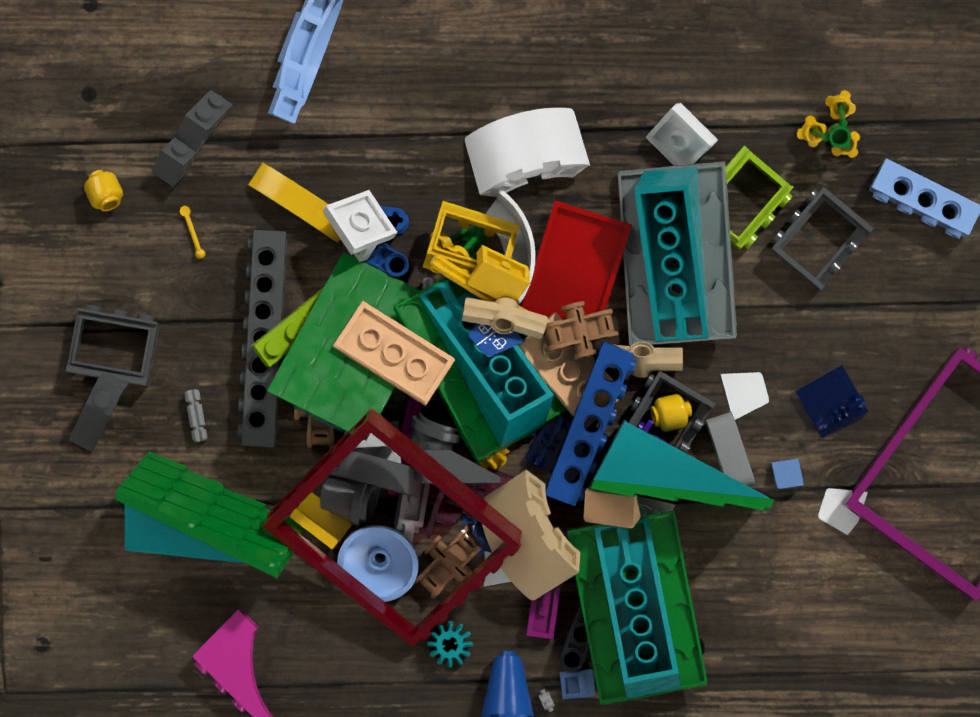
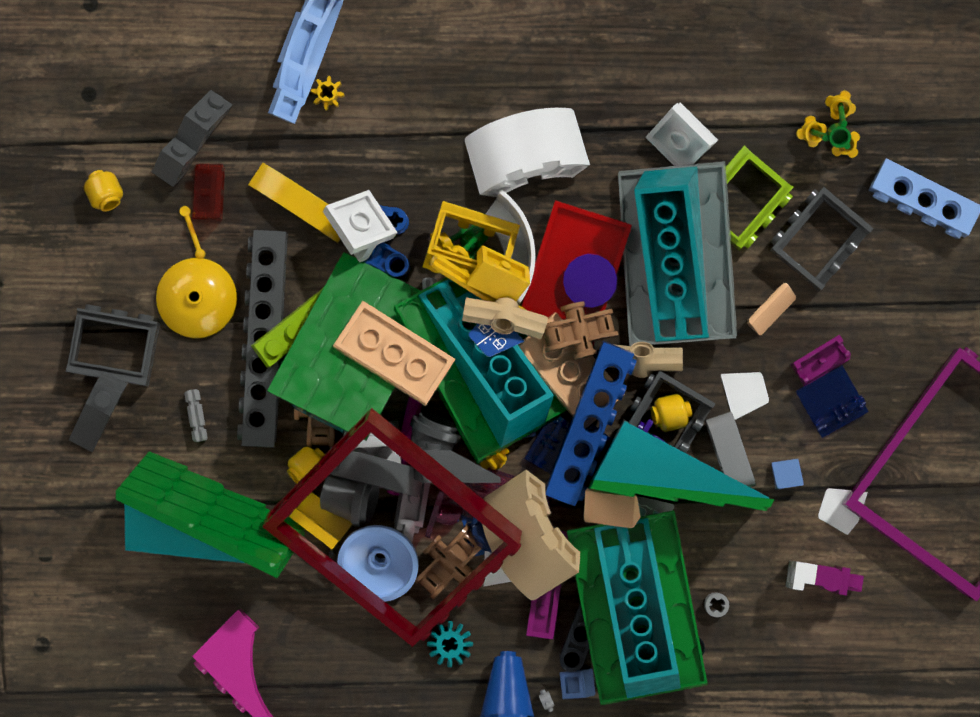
none -> yellow dish [156,258,237,338]
none -> clear red hinge [192,164,225,221]
none -> yellow head [287,447,325,484]
none -> yellow gear [311,76,345,111]
none -> dark purple tile [563,254,617,308]
none -> light grey bush [704,592,729,617]
none -> light nougat slope [746,283,796,335]
none -> hips [785,560,864,596]
none -> magenta hinge [790,335,851,387]

